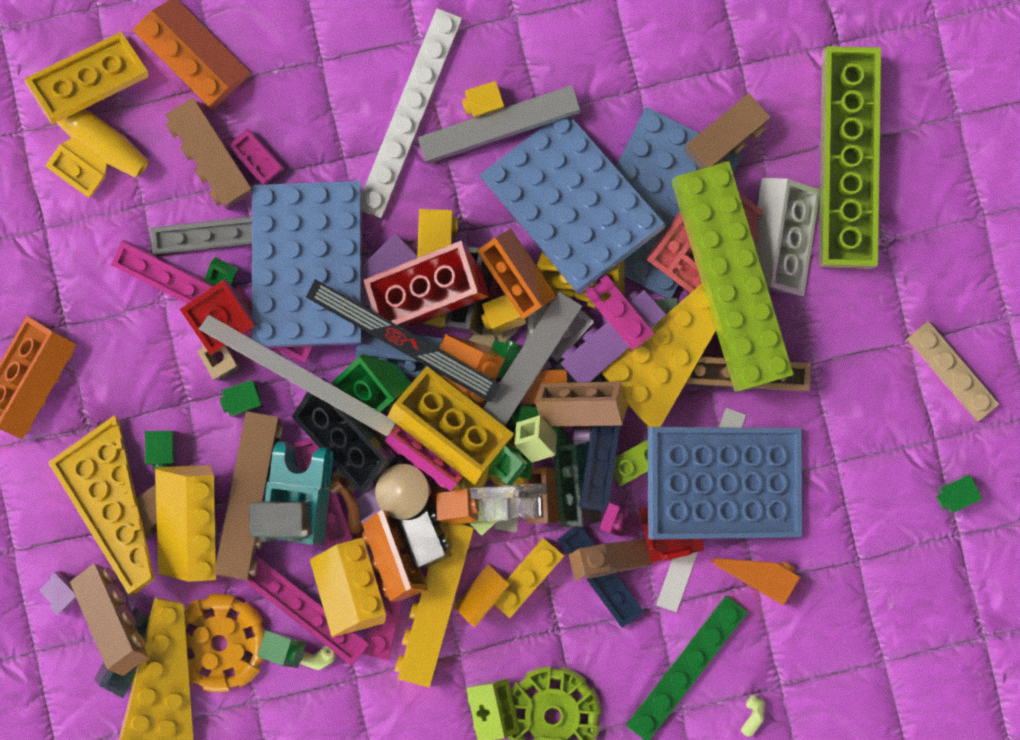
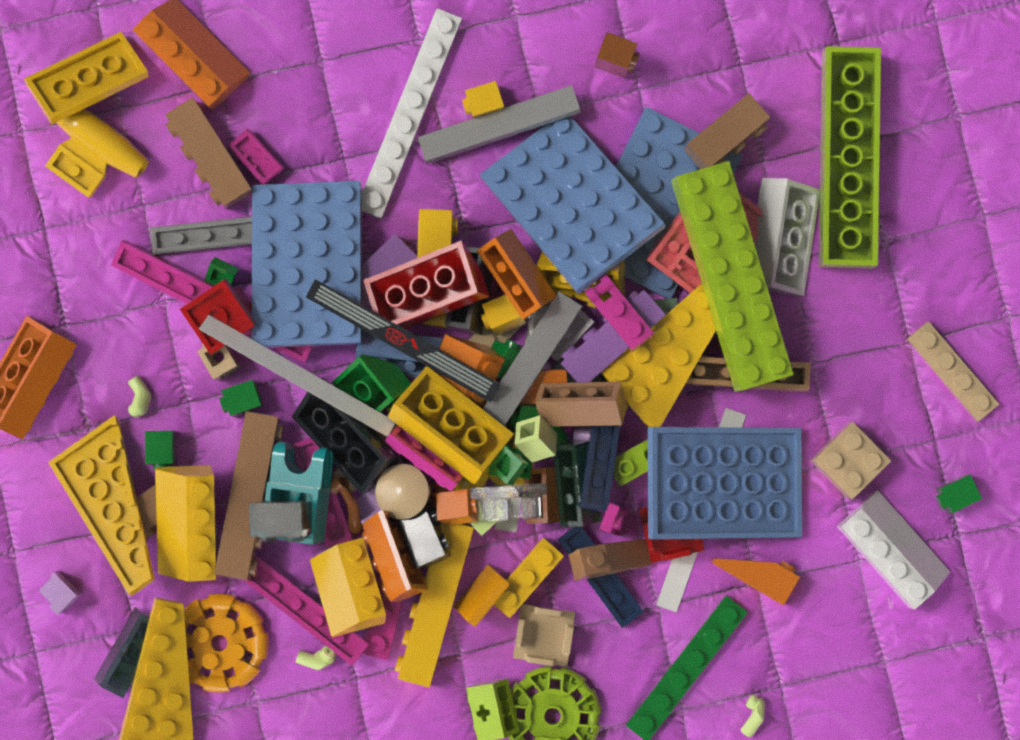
medium nougat brick [70,563,149,676] -> none
brick [257,630,306,668] -> none
none -> yellowish green arm [128,375,152,418]
none -> tan panel [513,604,575,667]
none -> dark orange brick [595,32,640,78]
none -> tan brick [809,422,891,500]
none -> white slope [837,490,950,610]

